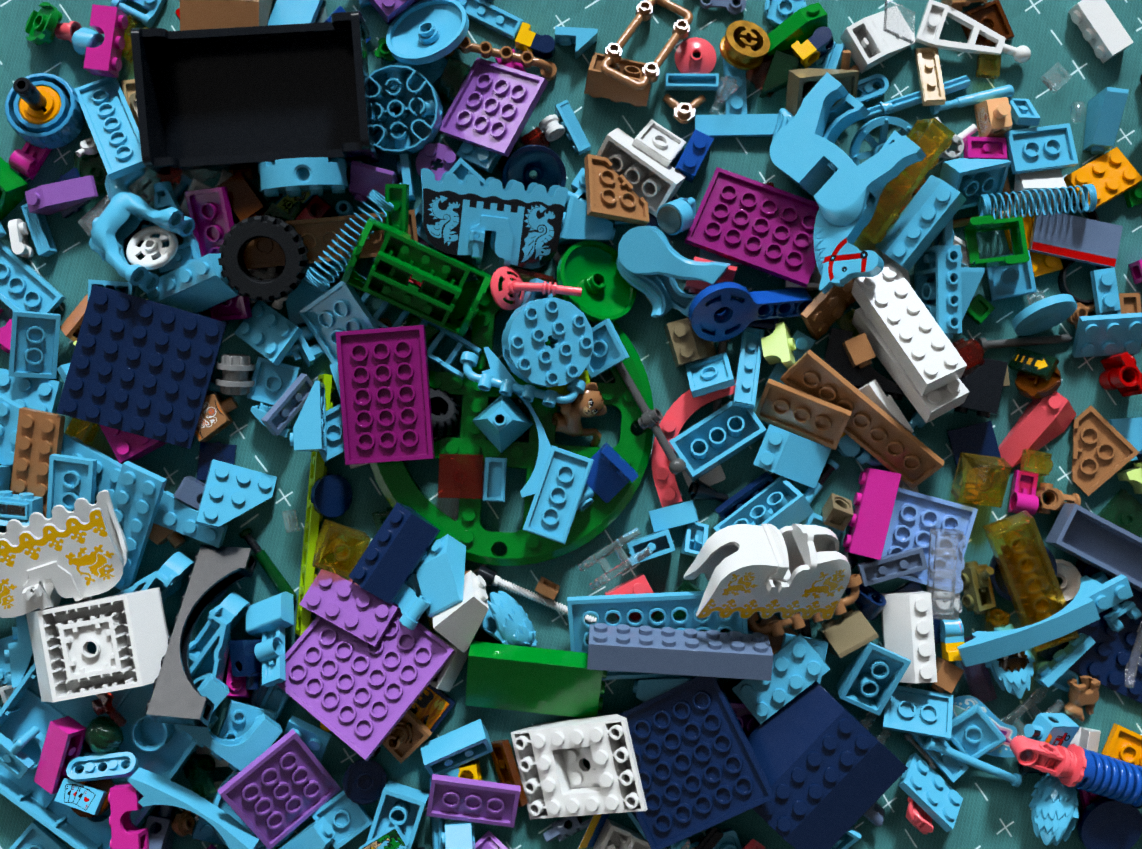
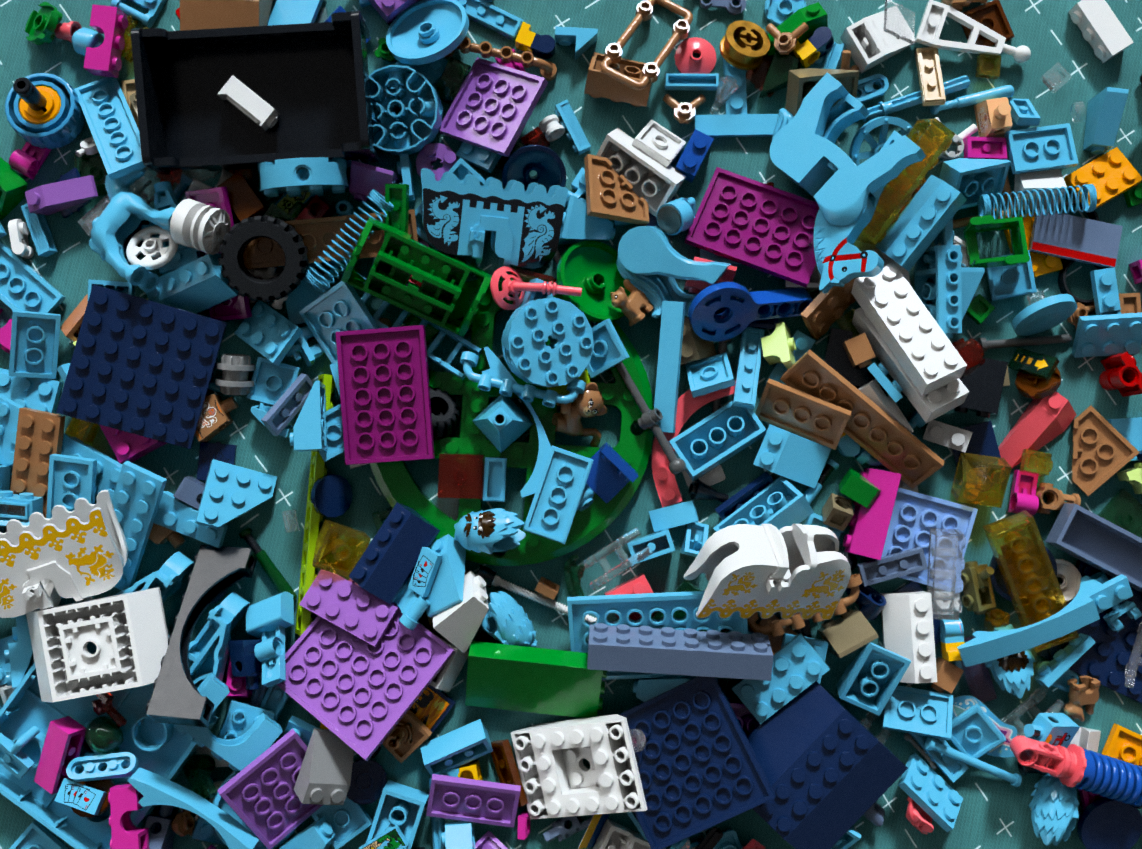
none -> white wheel [170,199,231,255]
none -> white window [217,75,279,131]
none -> light grey slope [293,728,354,805]
none -> medium azure tile [408,547,443,597]
none -> medium azure head [454,508,526,554]
none -> dark pink tile [517,811,531,840]
none -> clear green piece [564,555,585,597]
none -> medium nougat animal [610,279,654,326]
none -> clear tile [629,729,646,752]
none -> medium azure tile [654,300,686,433]
none -> medium nougat piece [766,22,809,55]
none -> green slope [839,467,881,509]
none -> medium azure plate [867,362,903,403]
none -> white plate [923,420,973,453]

